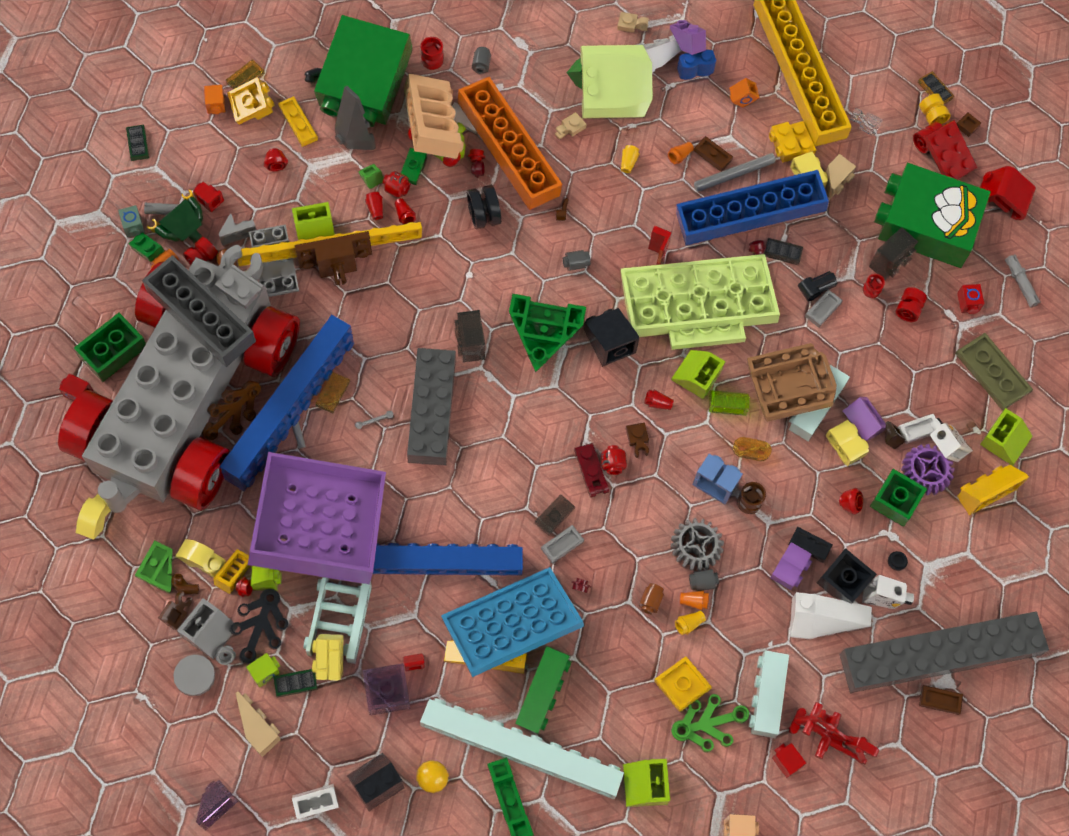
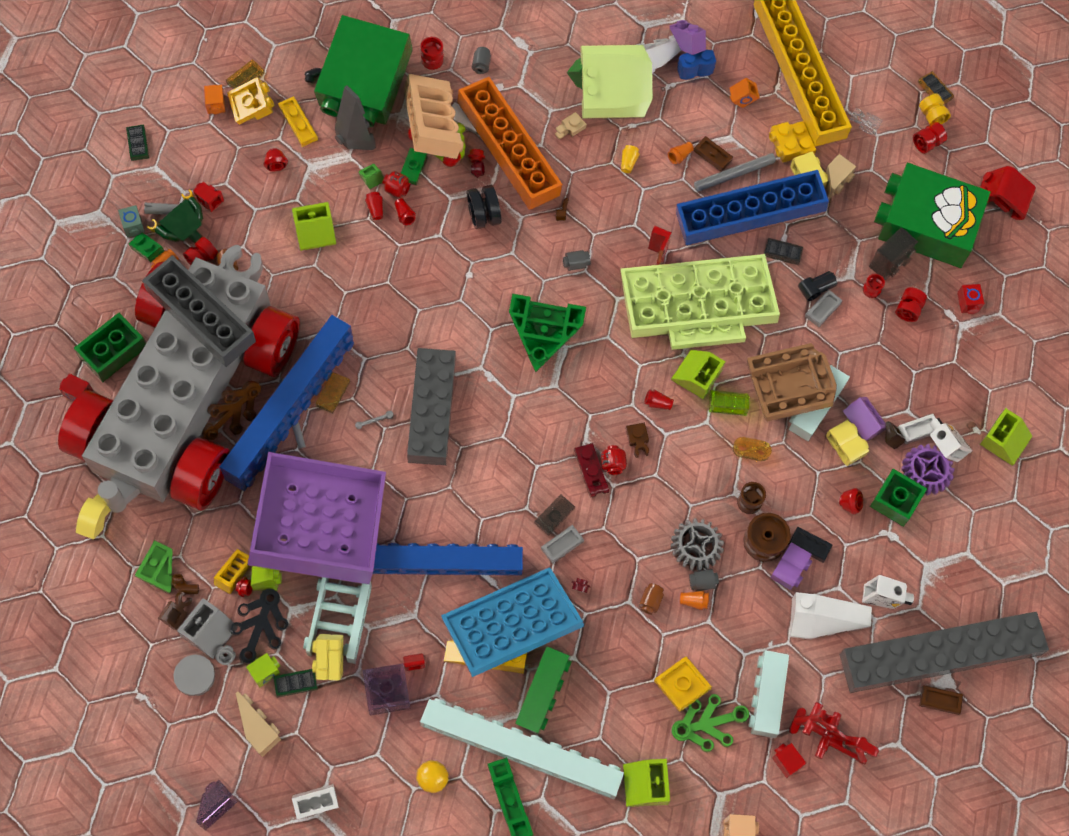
light yellow brick [175,539,226,578] -> none
light grey plate [214,264,264,309] -> none
light grey slope [219,214,256,246] -> none
yellow plate [237,222,422,266] -> none
light grey slope [249,224,299,297] -> none
reddish brown brick [295,231,372,285] -> none
black slope [347,753,404,811] -> none
clear smoke brick [454,310,485,363] -> none
black slope [583,308,640,367] -> none
tan plate [617,12,649,33] -> none
yellow cone [675,611,706,635] -> none
medium blue piece [692,453,743,505] -> none
dark red plate [748,240,766,255] -> none
black slope [816,548,877,604] -> none
black plate [888,551,908,571] -> none
red plate [923,120,978,180] -> none
olive tile [955,333,1033,411] -> none
reddish brown plate [957,112,981,137] -> none
yellow slope [957,464,1029,516] -> none
light grey pin [1005,254,1041,308] -> none
none -> reddish brown wheel [743,513,791,562]

